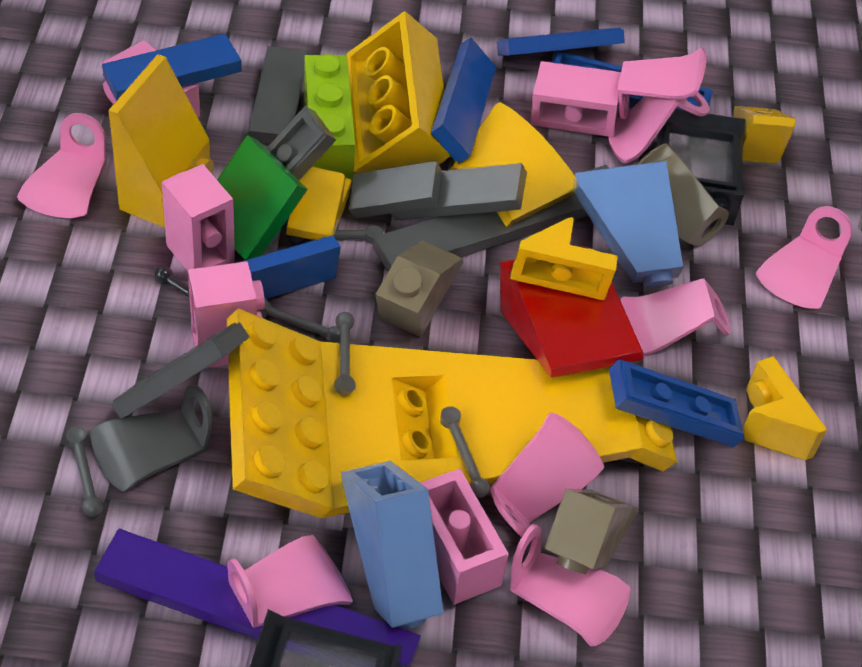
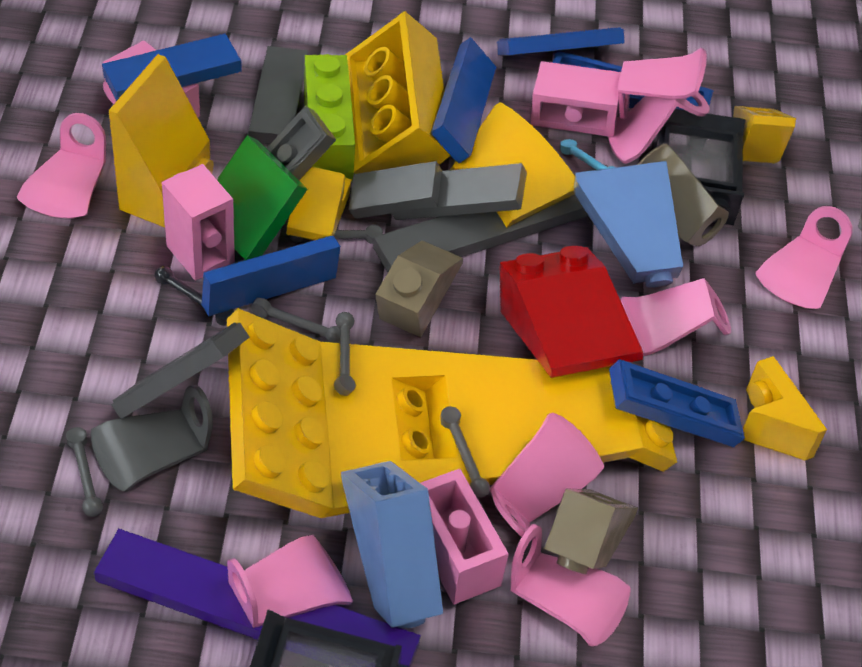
bright pink brick [188,261,265,369] -> none
yellow slope [510,217,618,300] -> none
none -> medium azure hinge [560,139,616,170]

